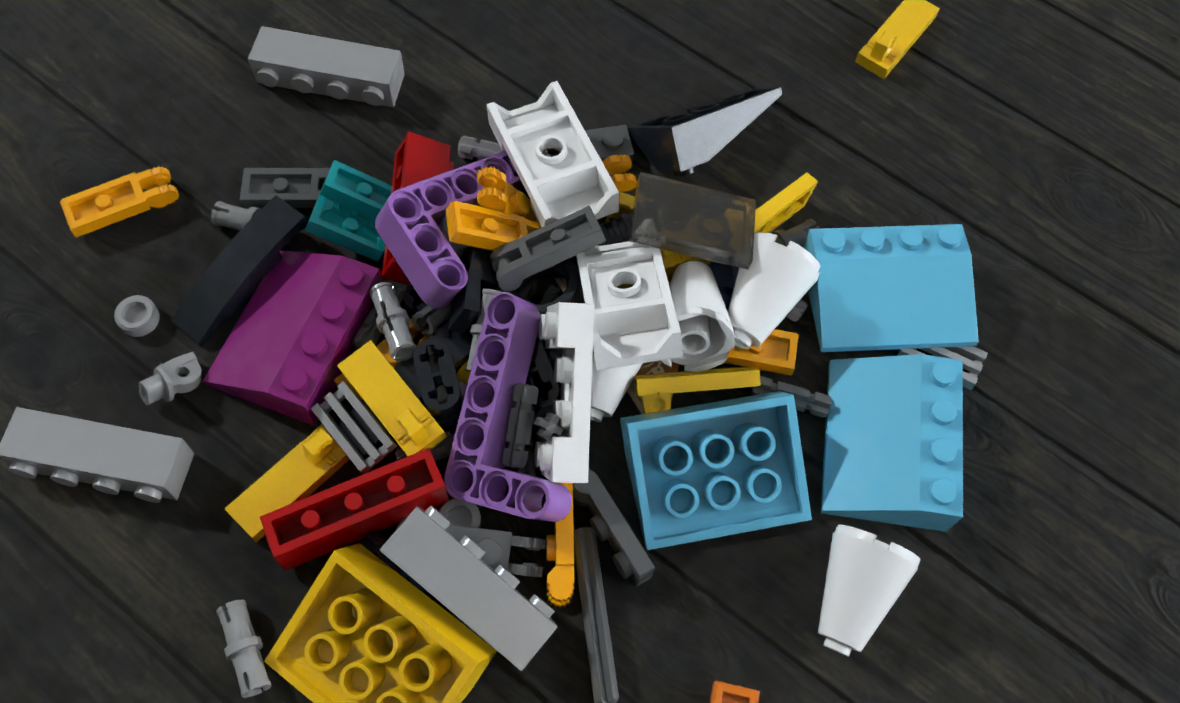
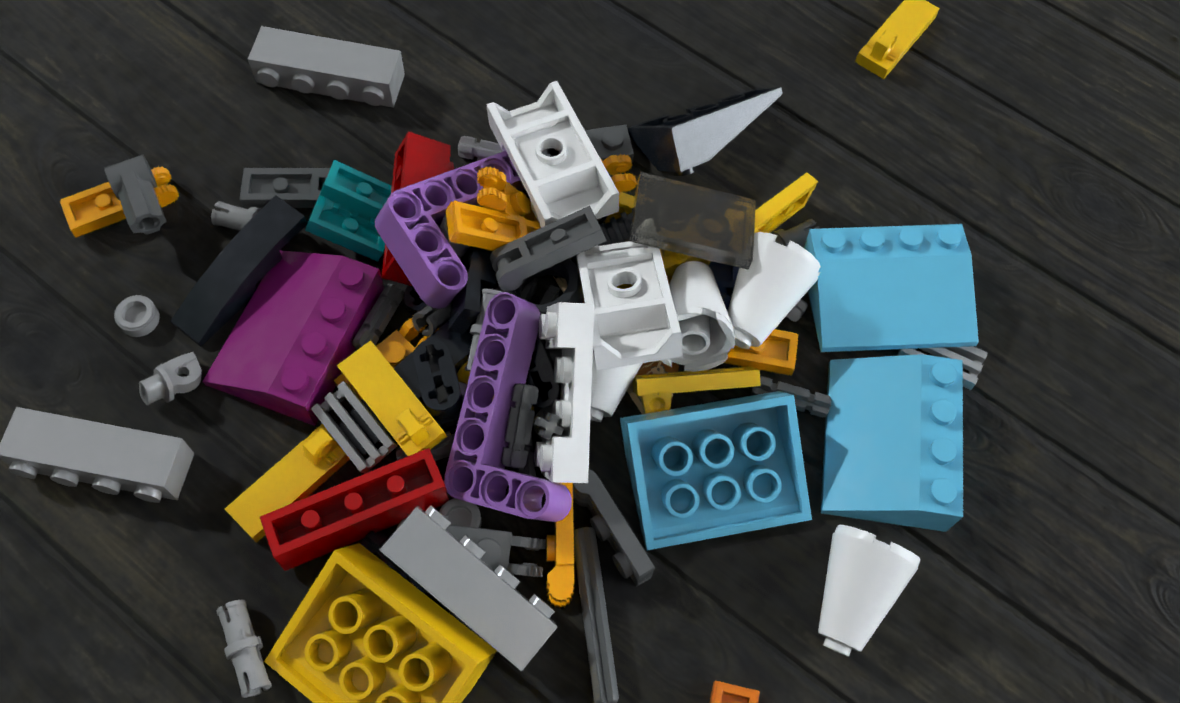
light grey pin [369,282,417,361] -> none
none -> dark grey piece [104,155,167,235]

